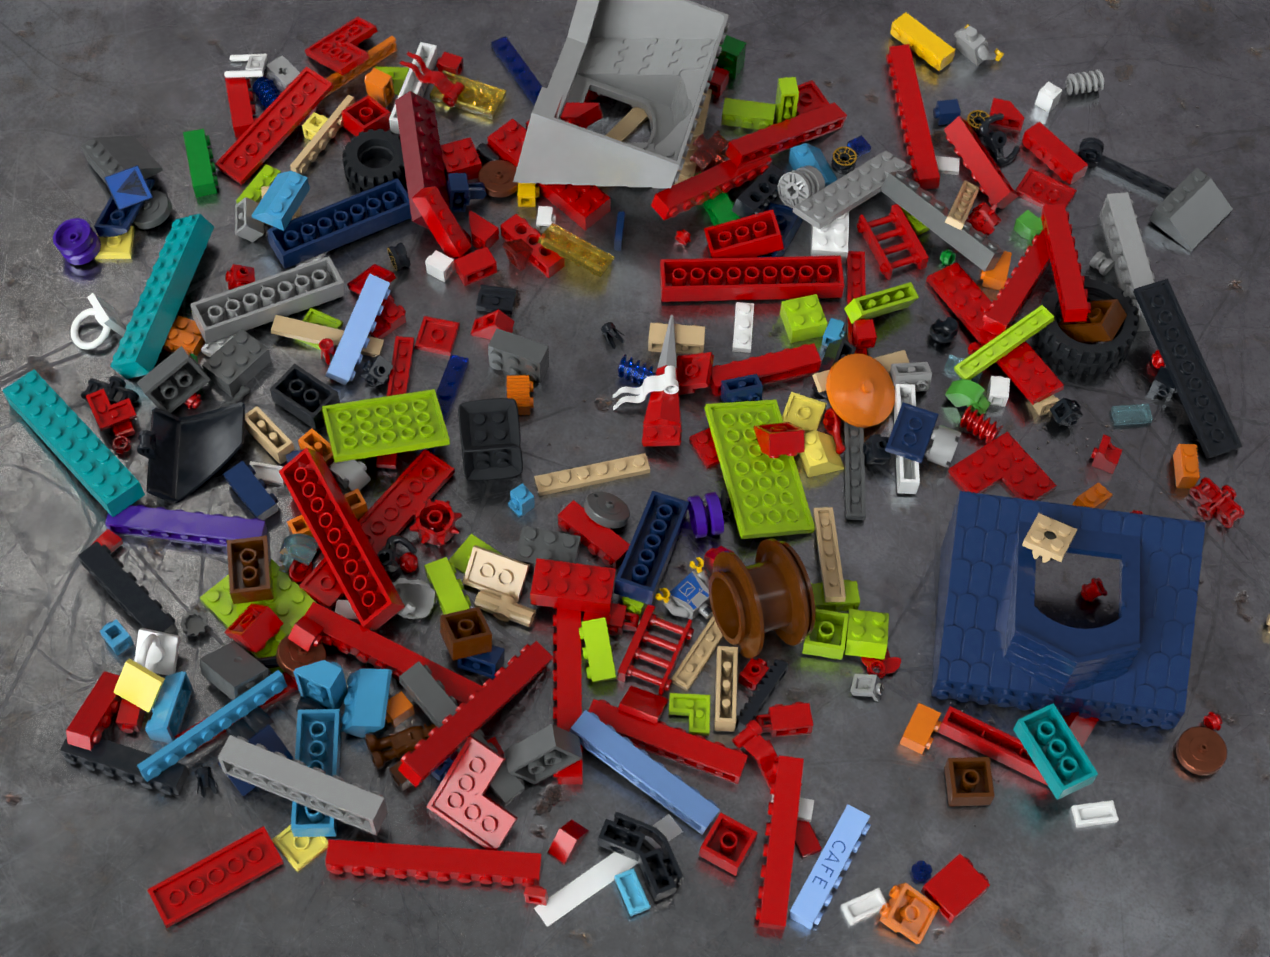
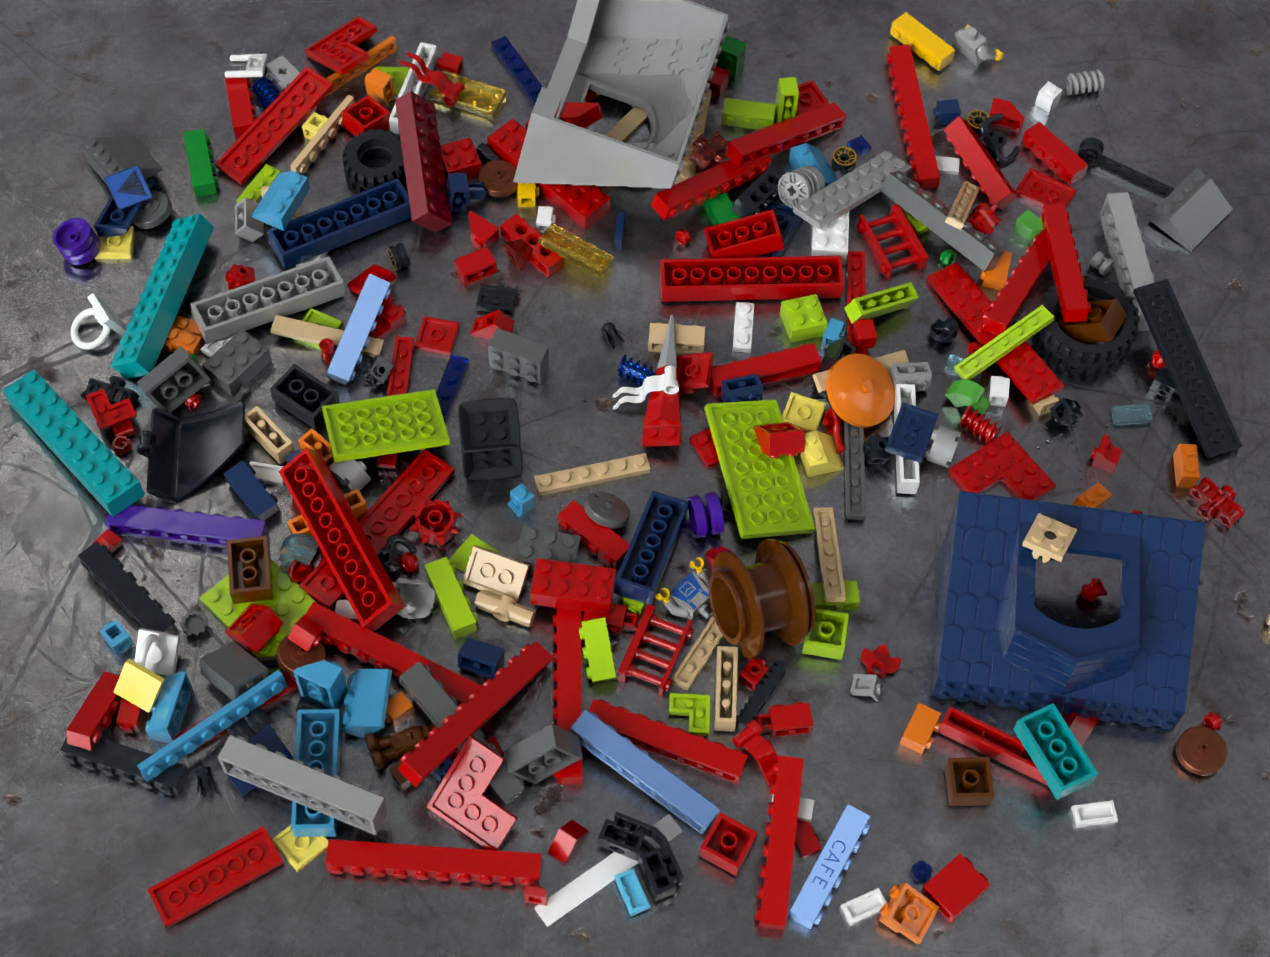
red wedge [411,186,472,258] -> none
white brick [425,250,455,283] -> none
reddish brown brick [440,607,492,660] -> none
orange brick [507,375,534,416] -> none
red tile [618,685,669,723] -> none
lime brick [844,609,889,660] -> none

